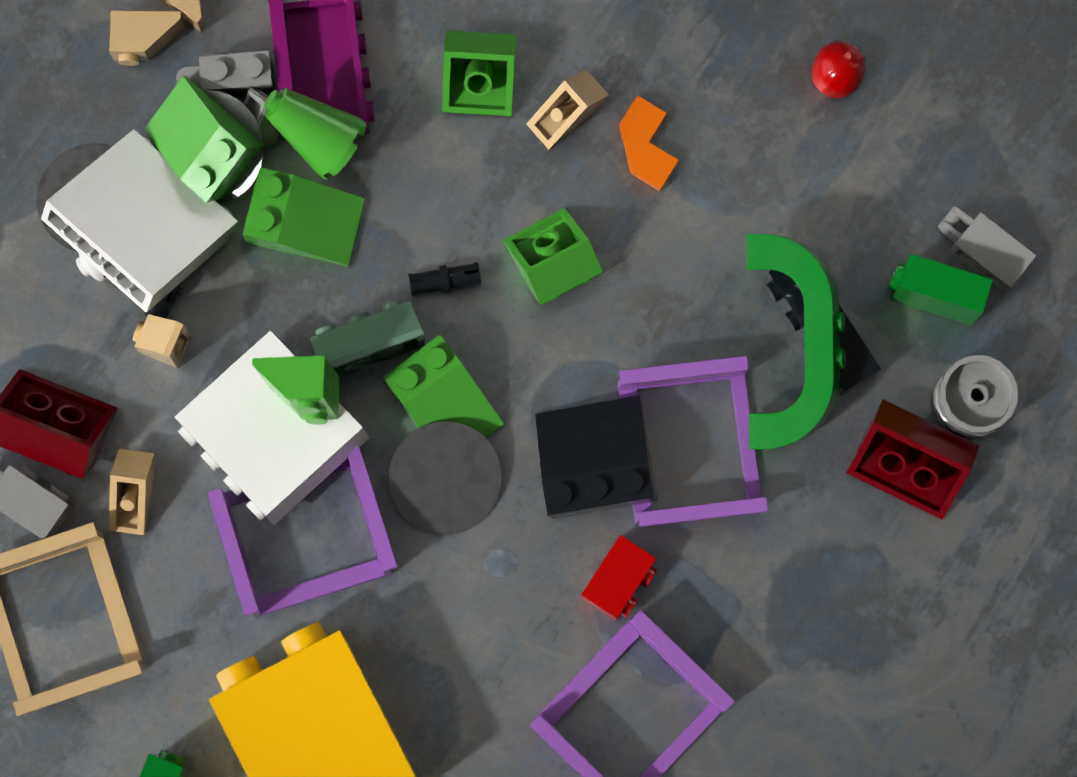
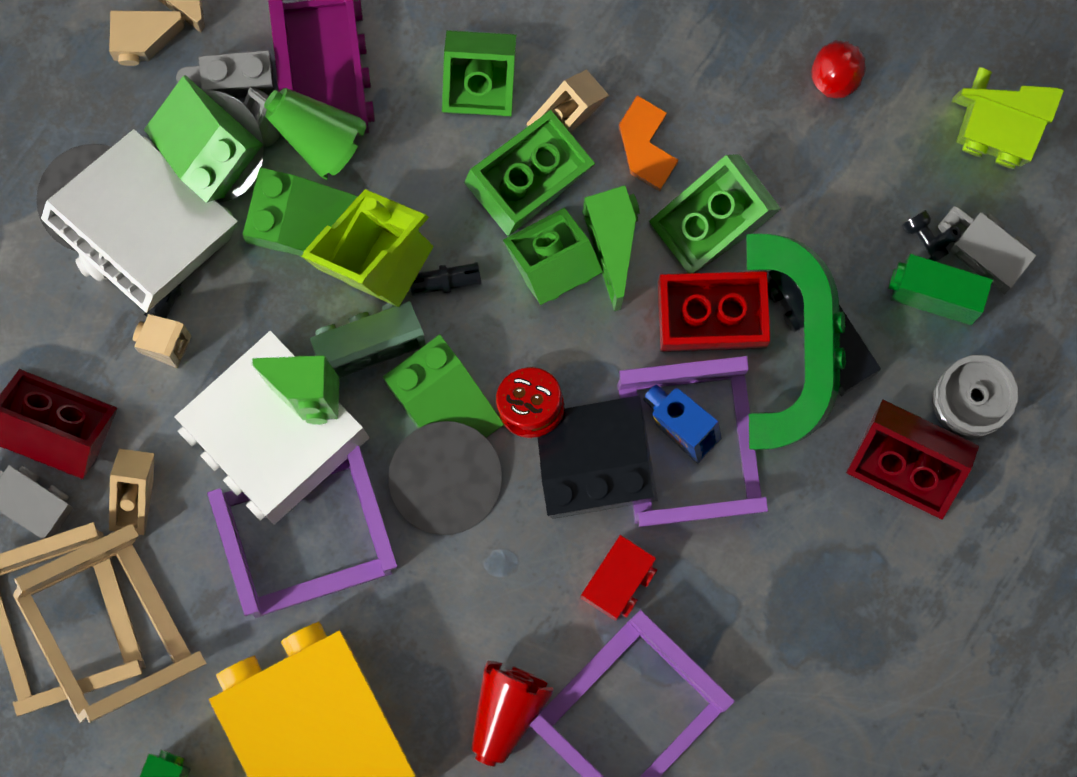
none -> tan piece [13,524,206,723]
none -> lime piece [301,189,434,308]
none -> bright green slope [464,110,595,236]
none -> red cone [471,661,554,767]
none -> red head [496,367,565,438]
none -> bright green slope [582,185,640,311]
none -> blue torso [643,384,722,464]
none -> bright green slope [649,154,781,274]
none -> red brick [658,271,770,352]
none -> black piece [902,210,961,262]
none -> lime piece [952,67,1064,169]

